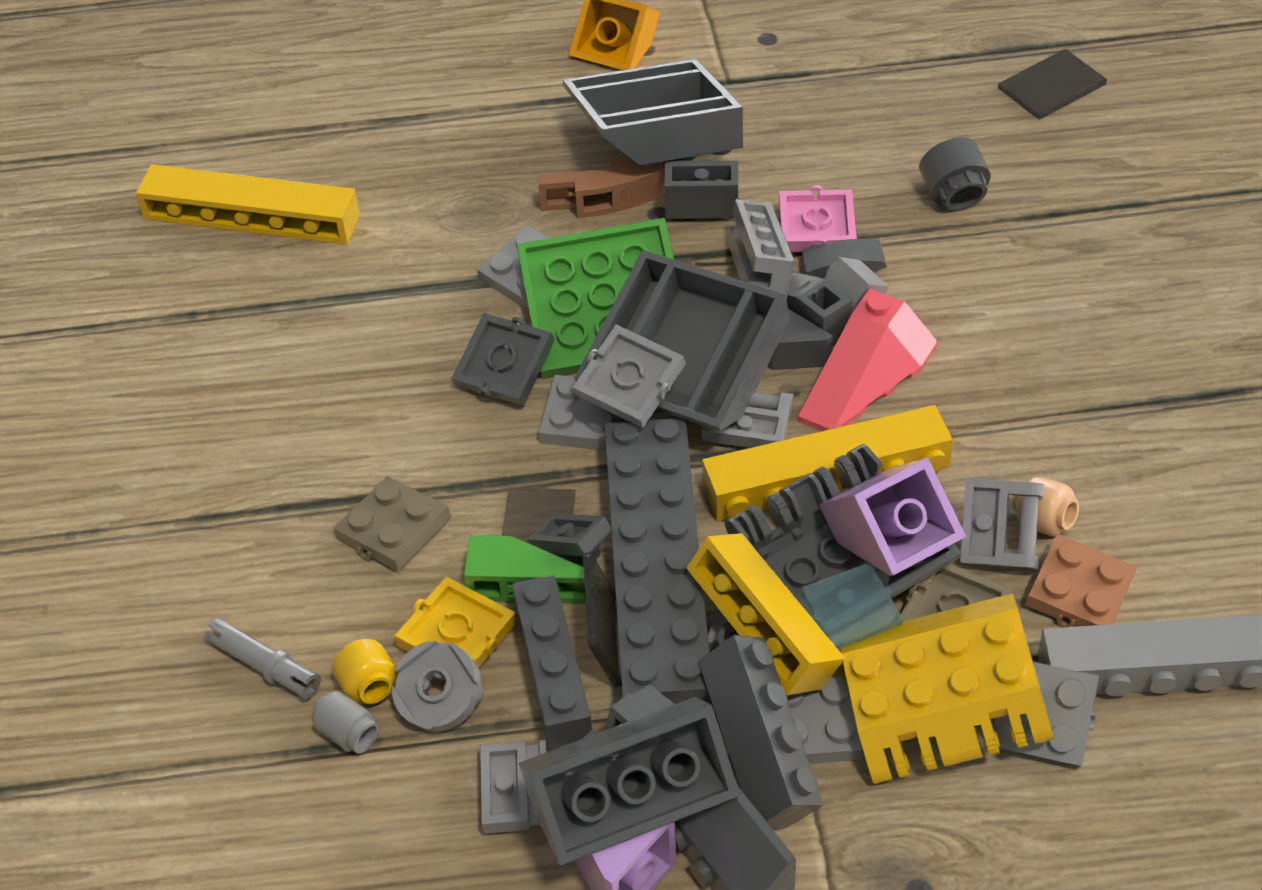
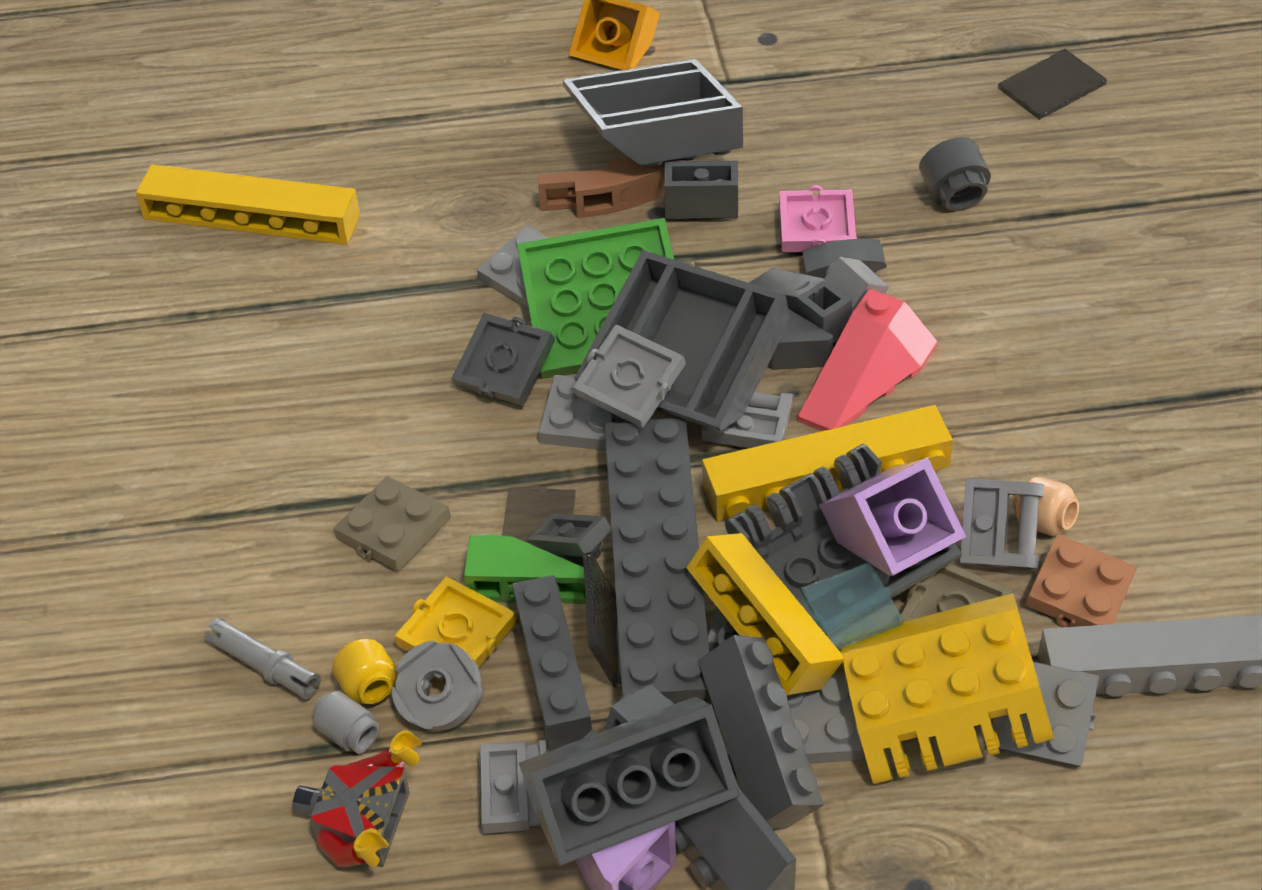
light grey brick [727,199,795,299] -> none
none -> torso [292,730,422,868]

